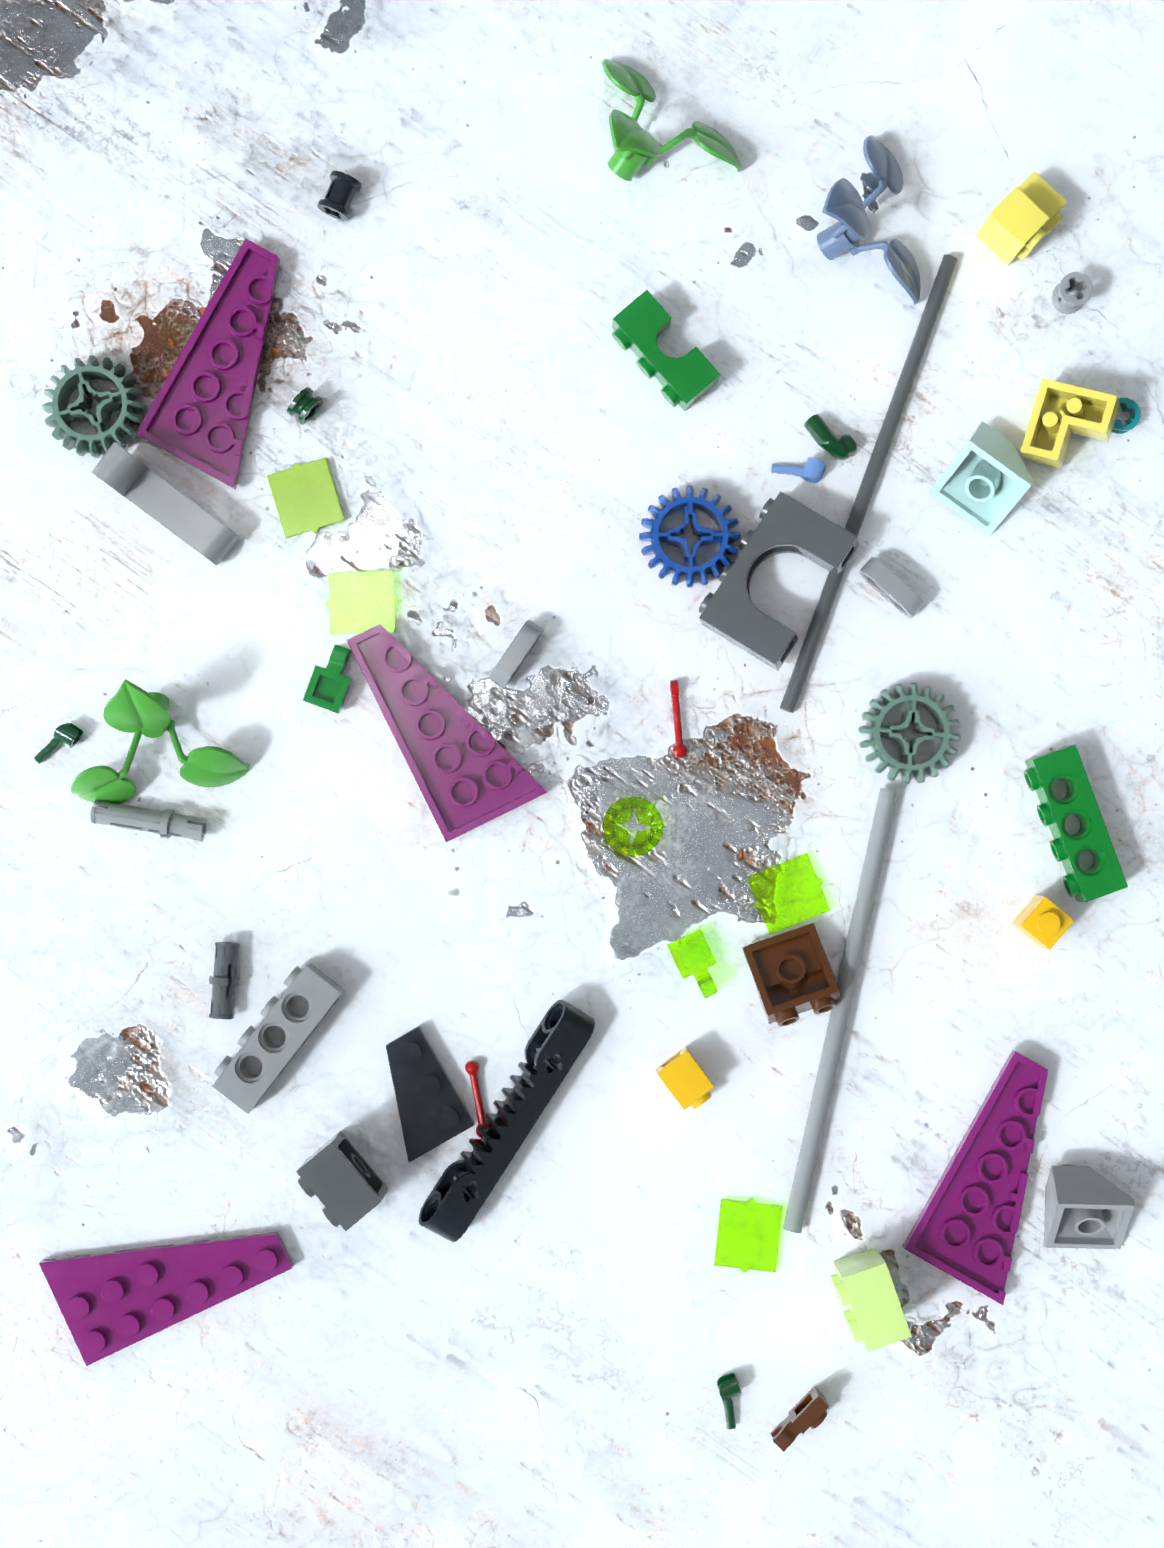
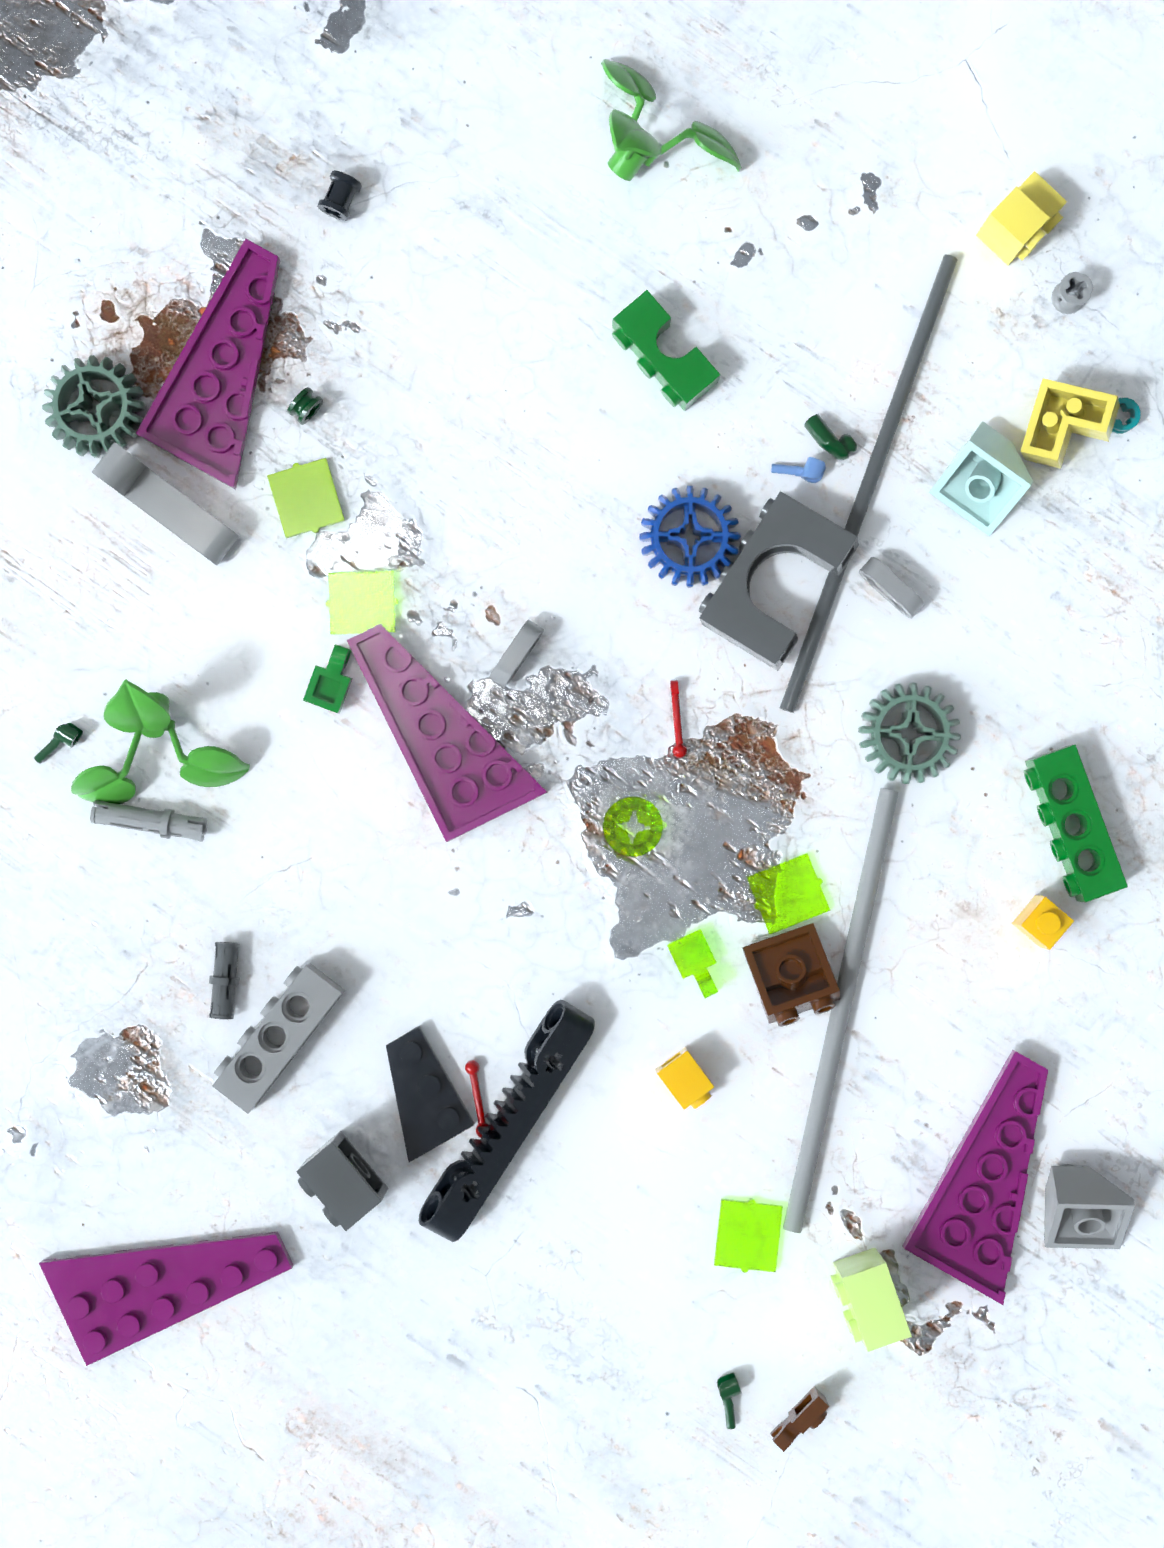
sand blue plant [817,135,921,305] -> none

